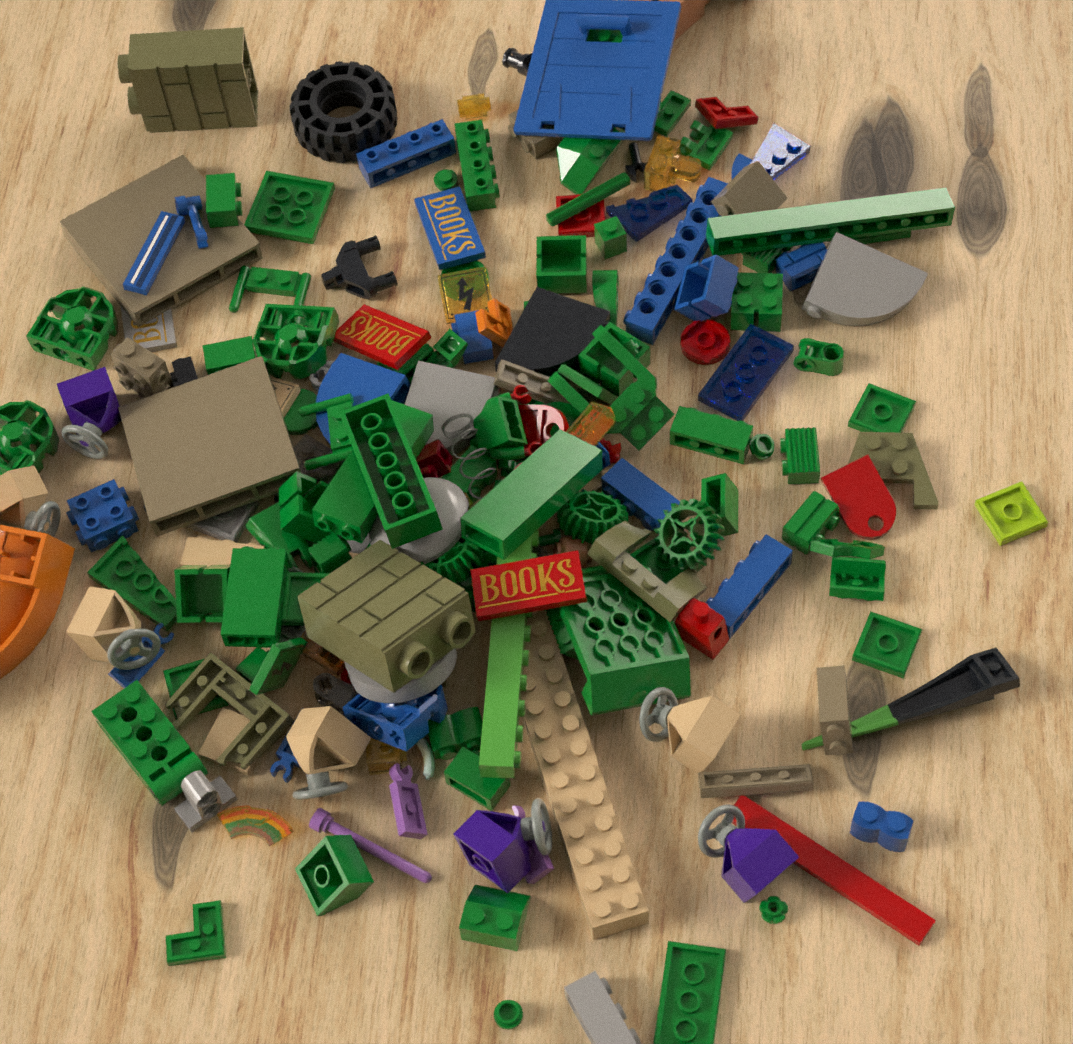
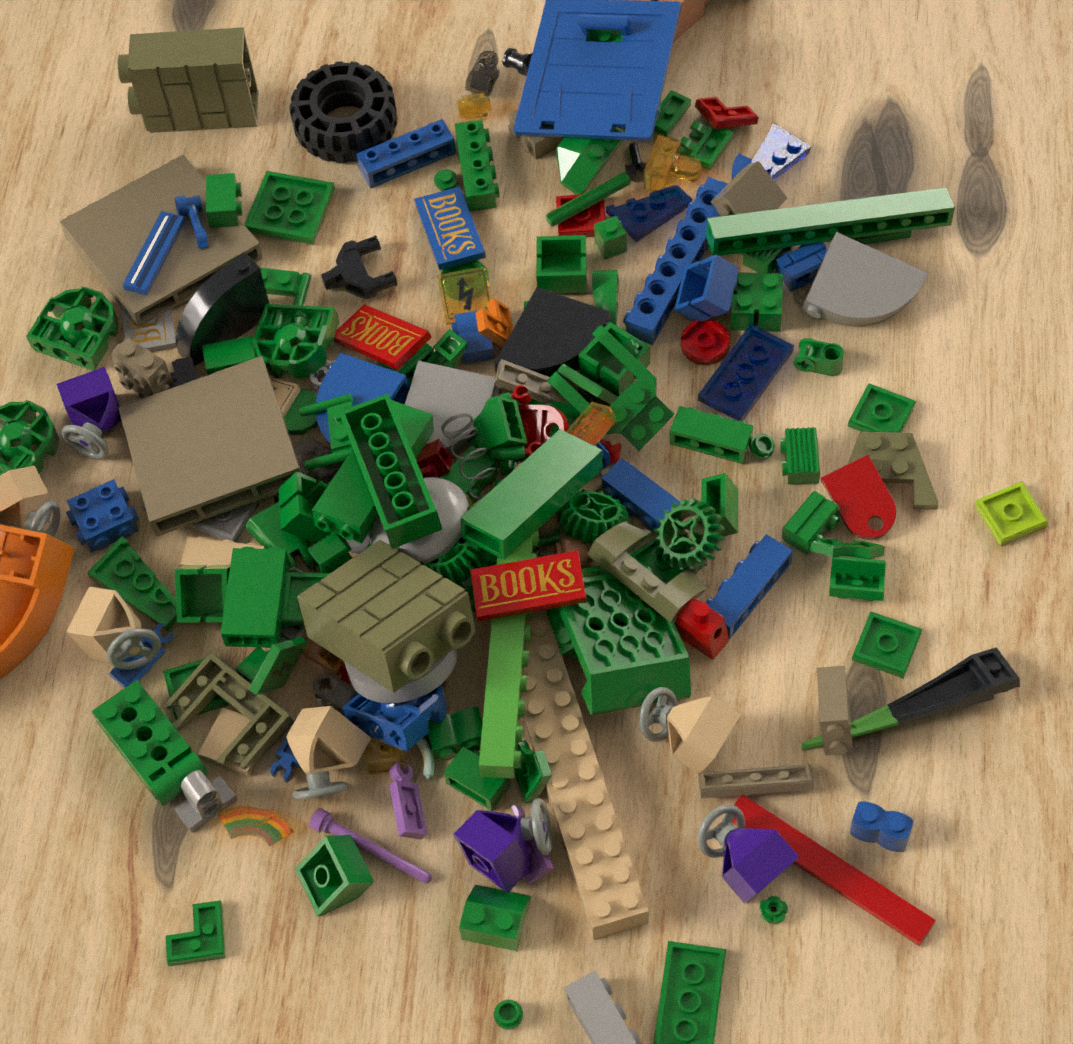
none -> black brick [176,253,270,367]
none -> clear smoke piece [465,51,500,97]
none -> green tile [515,740,552,804]

